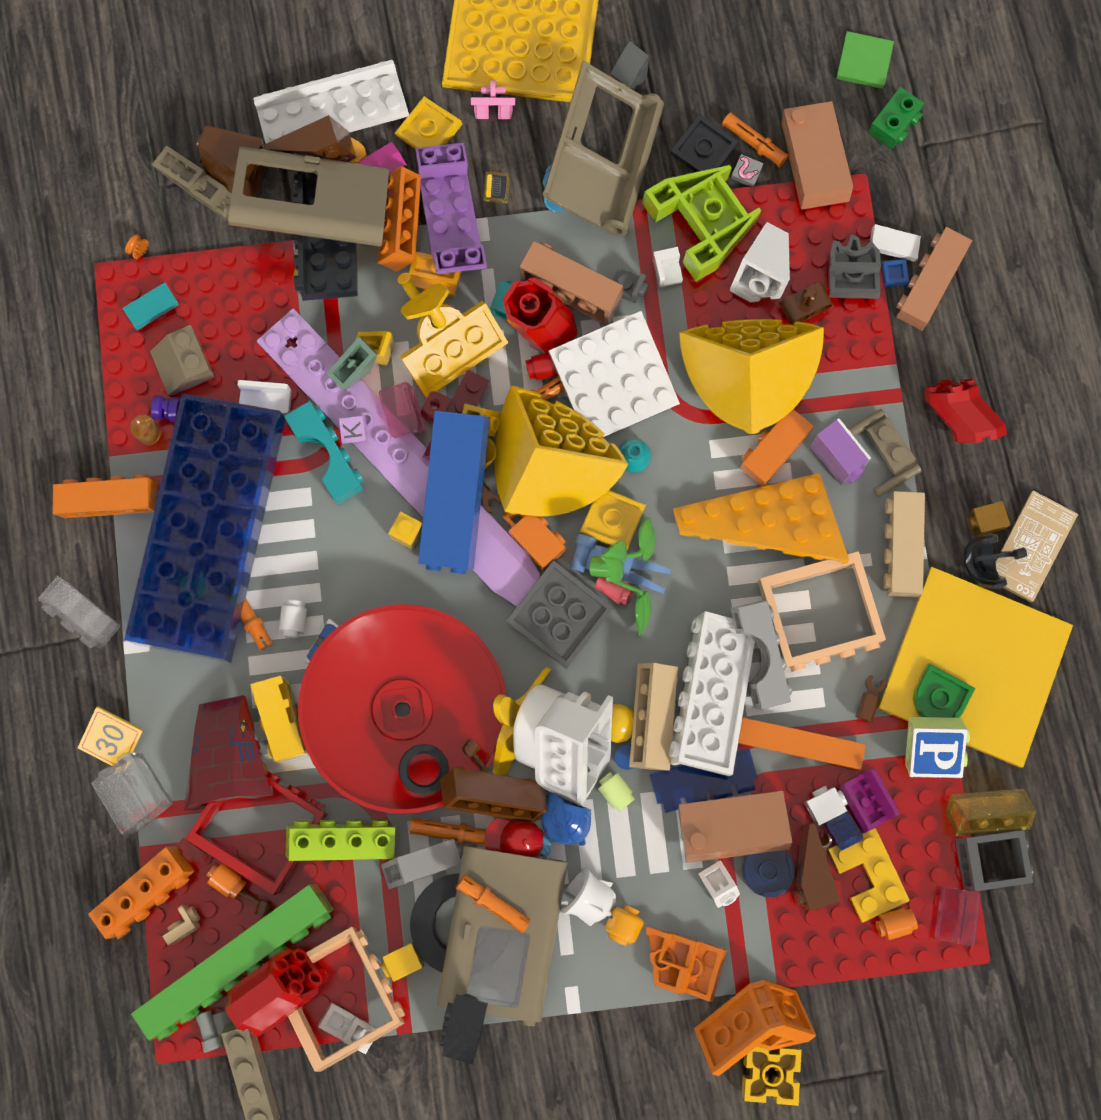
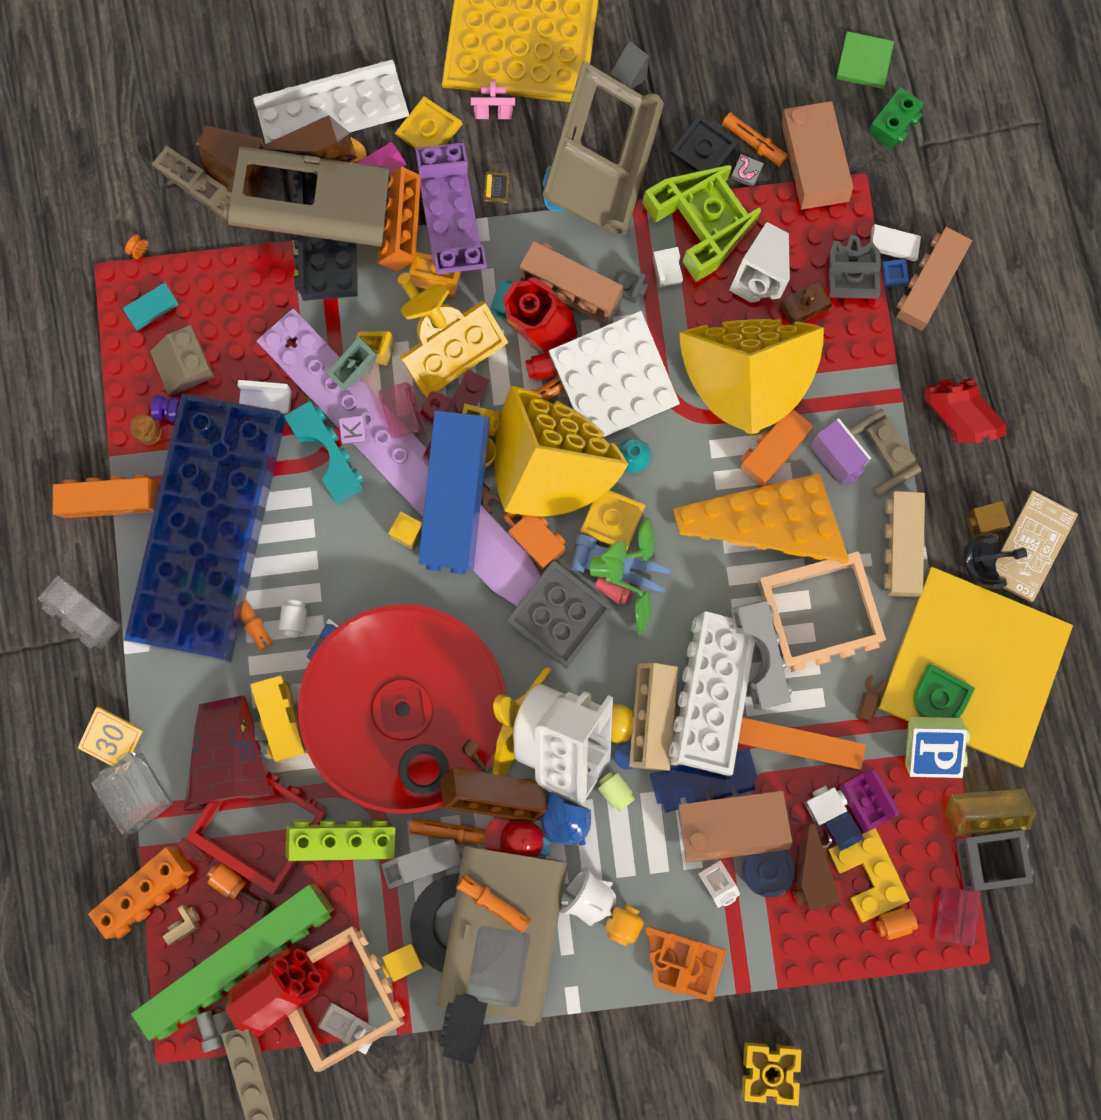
orange bracket [694,980,816,1076] -> none

